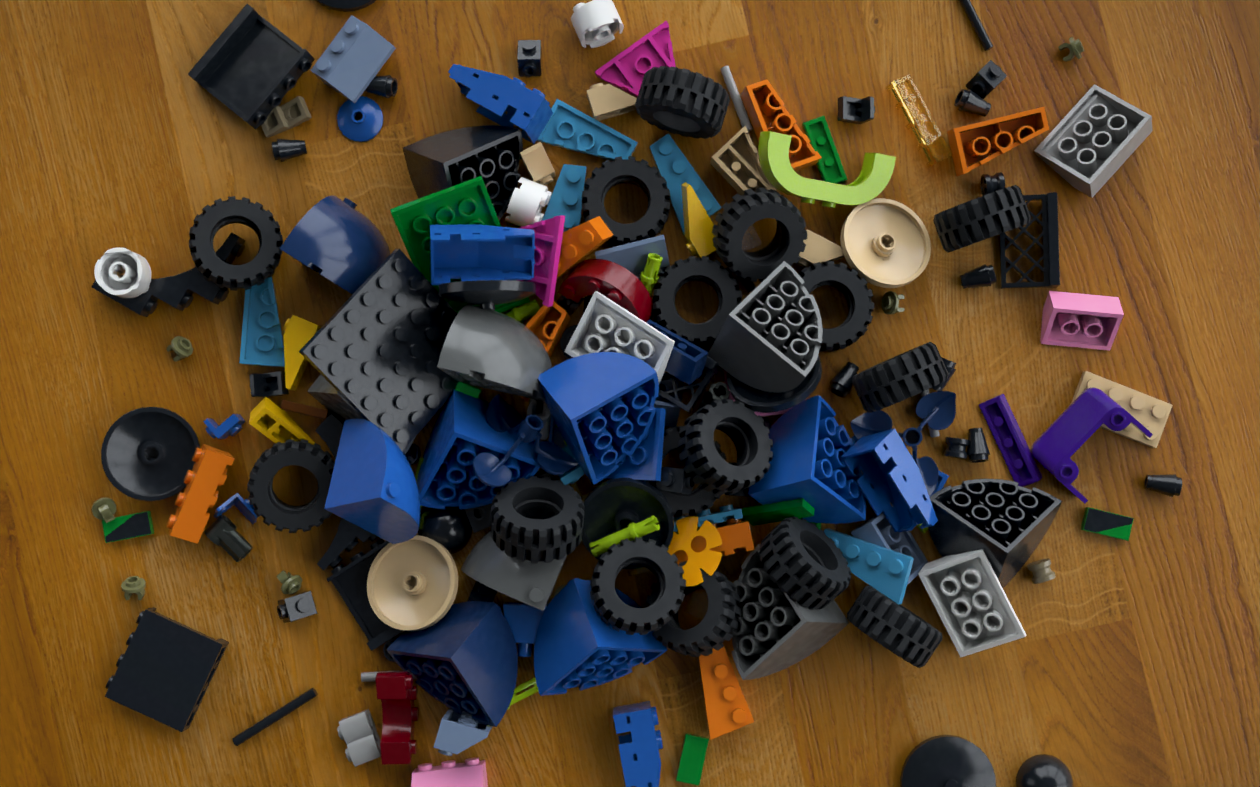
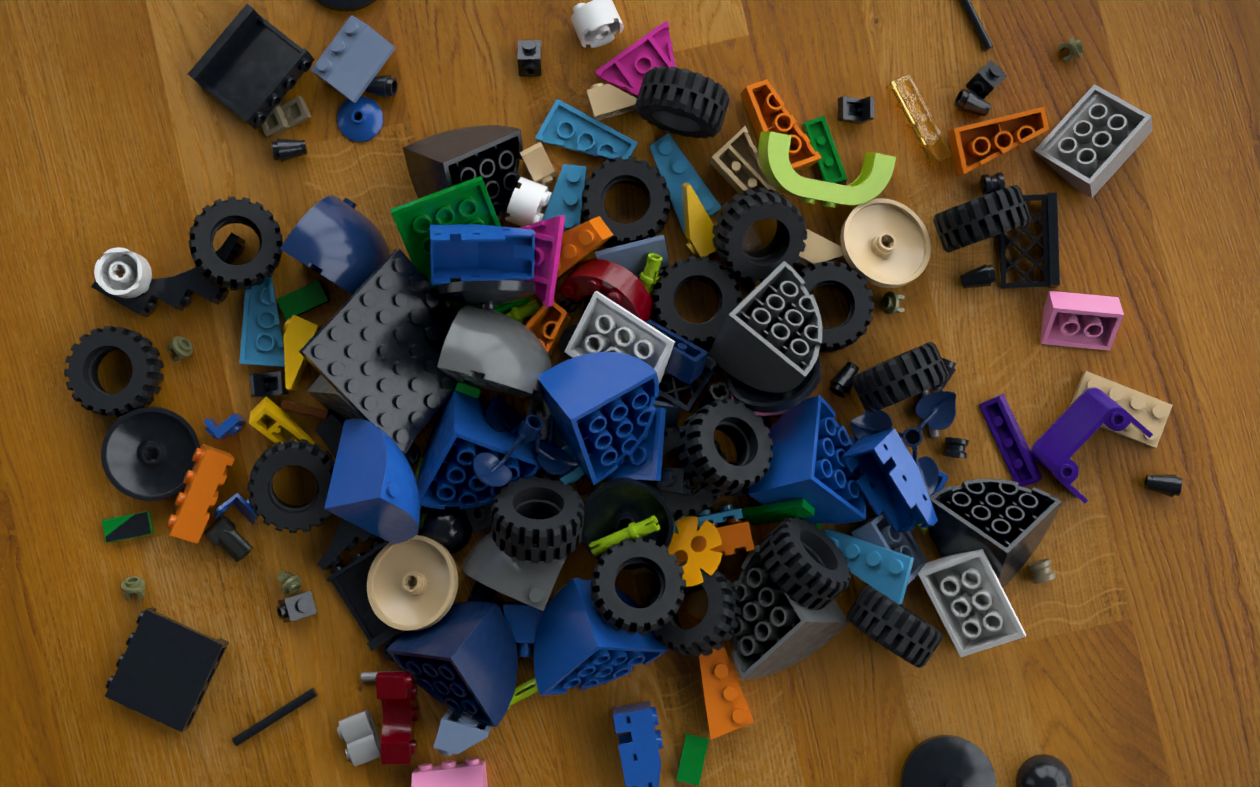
olive plate [91,497,117,523] -> none
blue piece [448,64,553,144] -> none
light grey bar [720,66,753,132] -> none
black cone [967,428,990,463] -> none
black tile [1081,507,1134,541] -> none
none -> black tyre [64,326,164,417]
none -> green tile [277,280,330,320]

